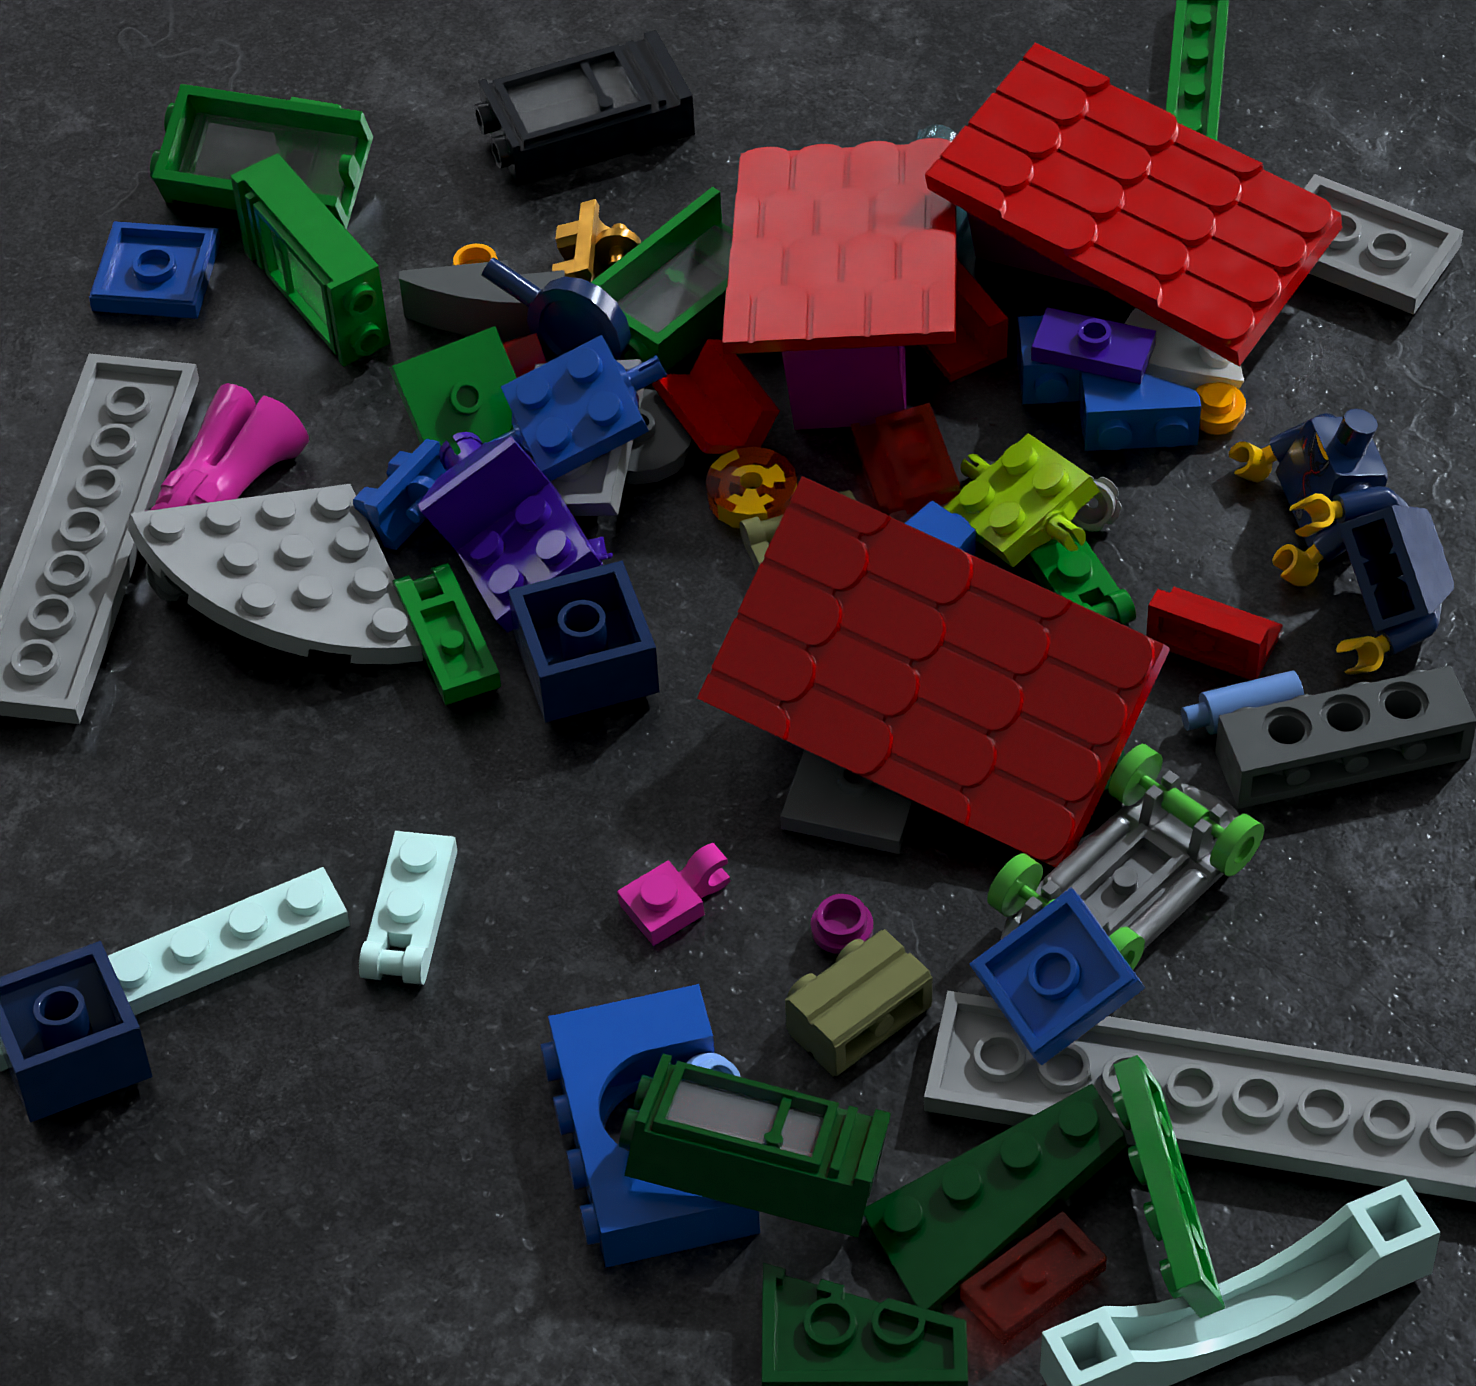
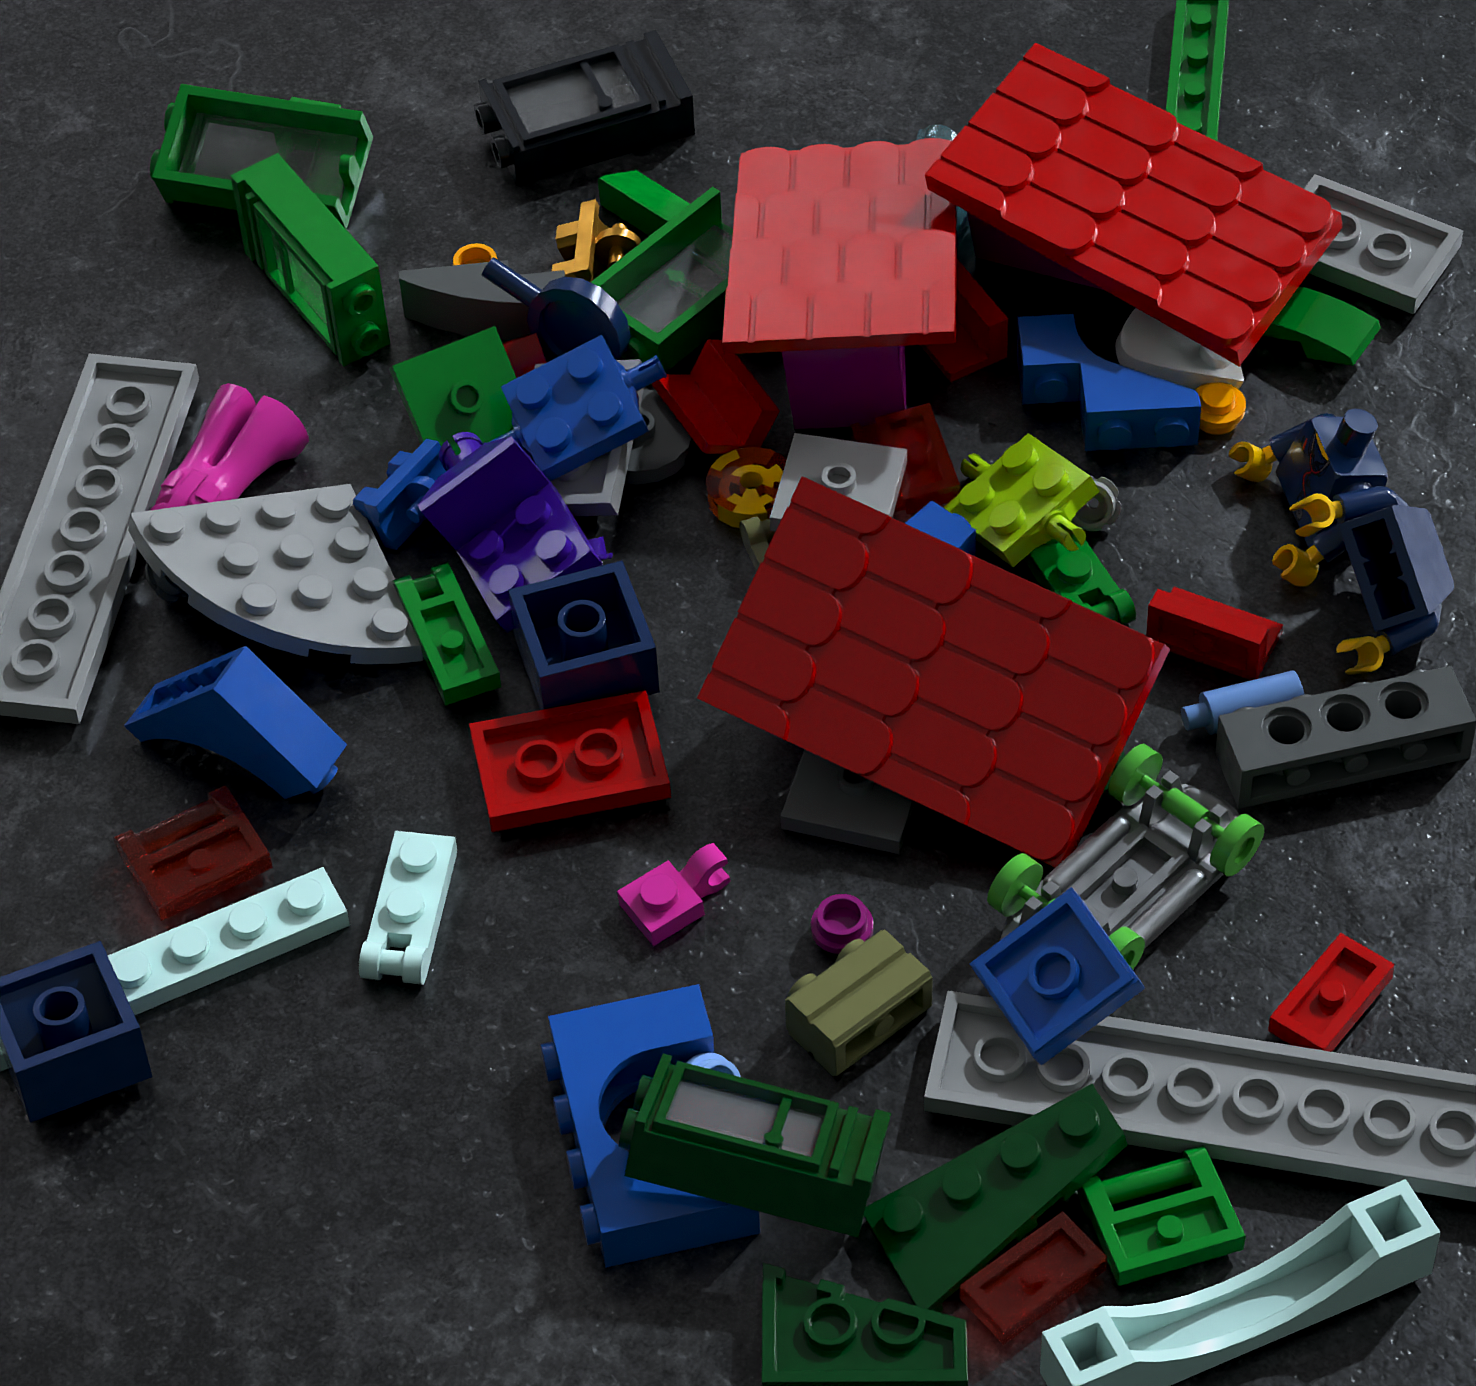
blue tile [89,221,221,319] -> none
dark purple plate [1031,307,1157,384] -> none
green plate [1112,1055,1225,1318] -> none
none -> clear red plate [113,785,273,921]
none -> blue arch [124,646,347,799]
none -> red plate [469,690,671,832]
none -> green slope [598,170,690,236]
none -> light grey plate [770,433,907,532]
none -> green plate [1077,1146,1246,1286]
none -> green slope [1263,286,1381,366]
none -> red plate [1268,933,1395,1052]

